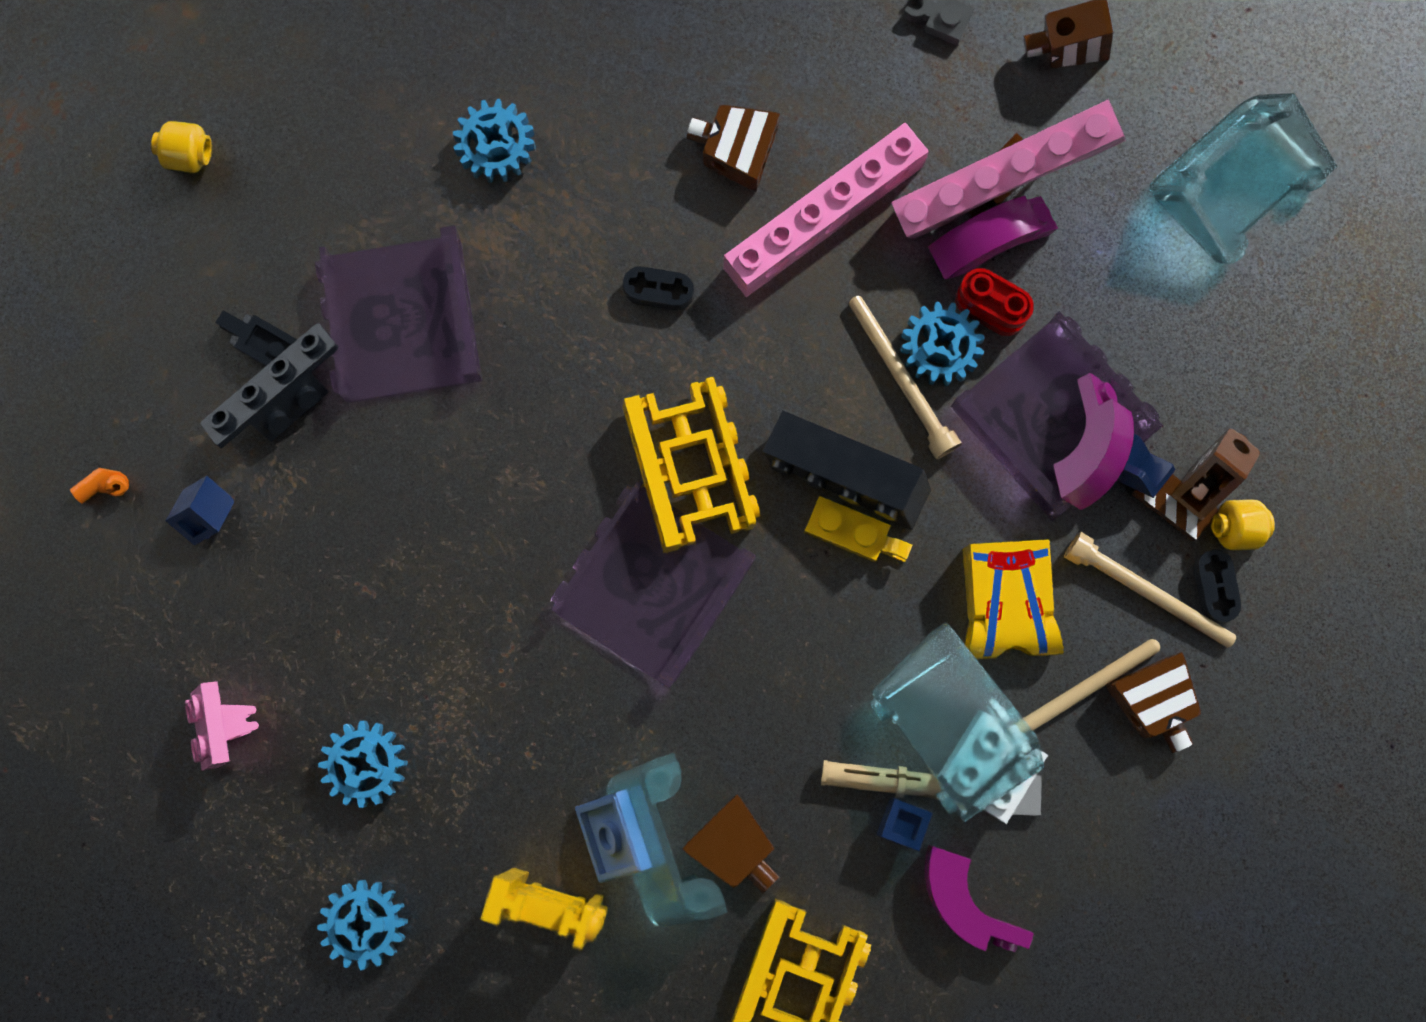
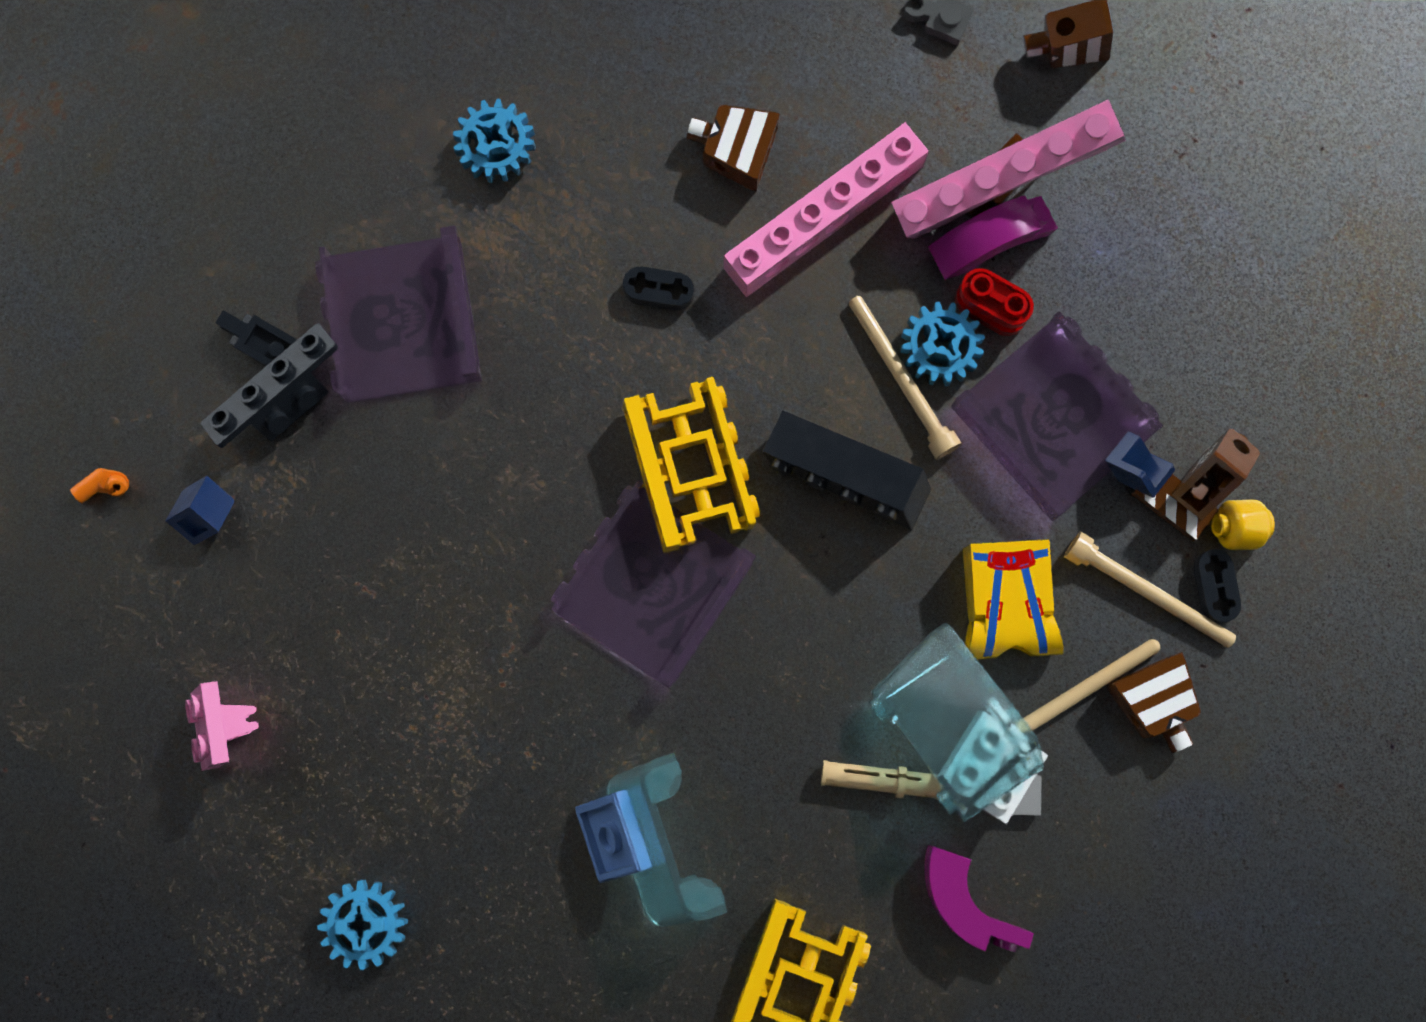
yellow head [151,121,212,173] -> none
dark azure gear [318,721,408,808] -> none
yellow fence [481,868,609,950] -> none
reddish brown torso [682,794,779,894] -> none
yellow plate [804,496,913,563] -> none
dark blue panel [877,798,933,851] -> none
magenta arch [1053,373,1134,510] -> none
clear light blue windscreen [1149,93,1338,264] -> none

